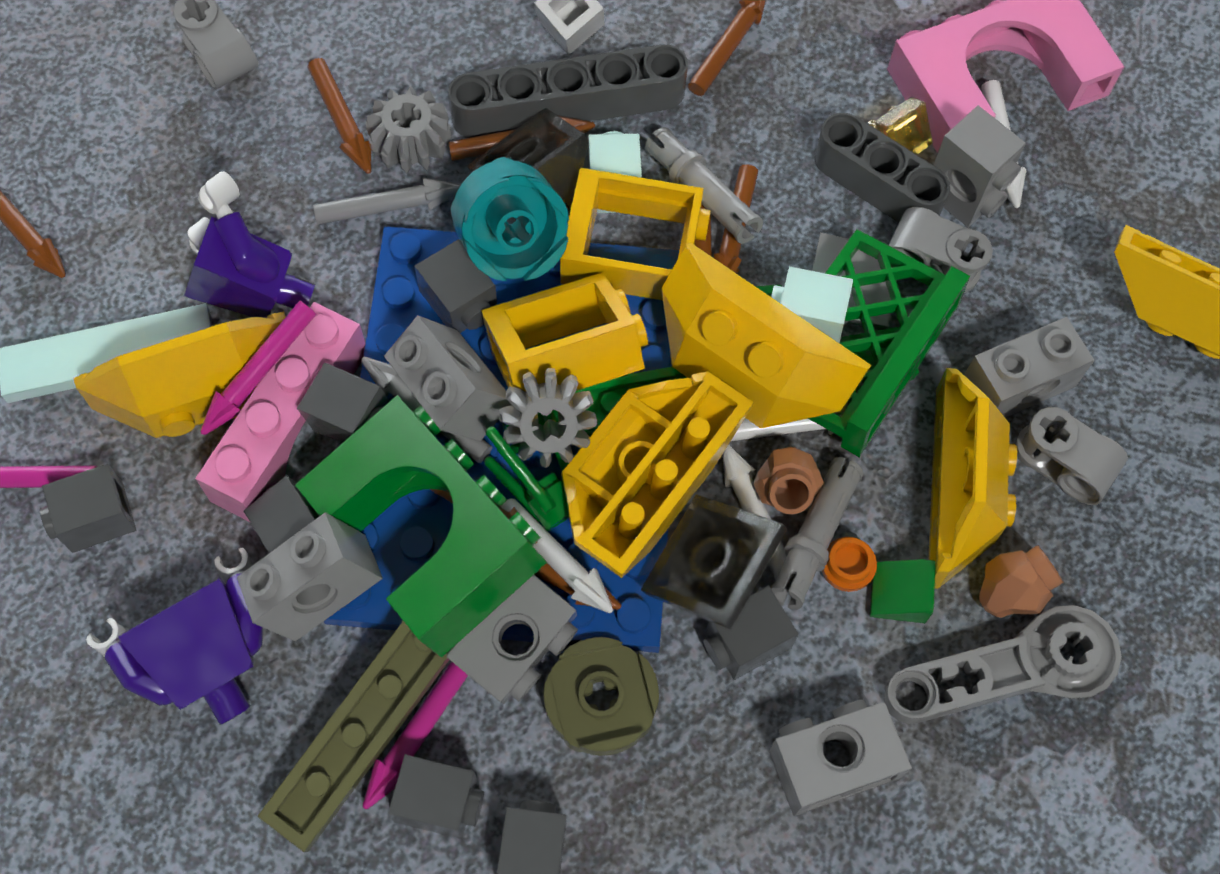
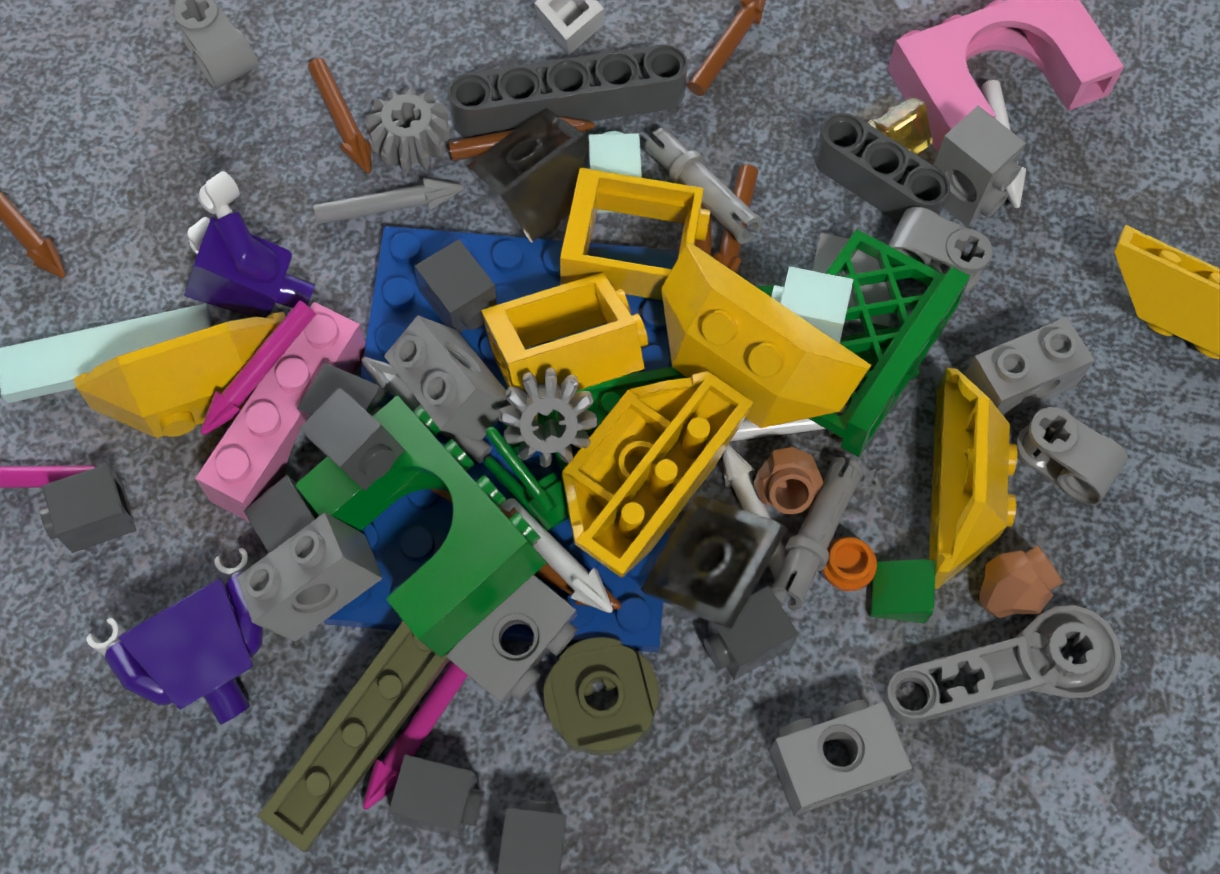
teal brick [450,157,569,281] -> none
none -> dark grey brick [299,387,405,491]

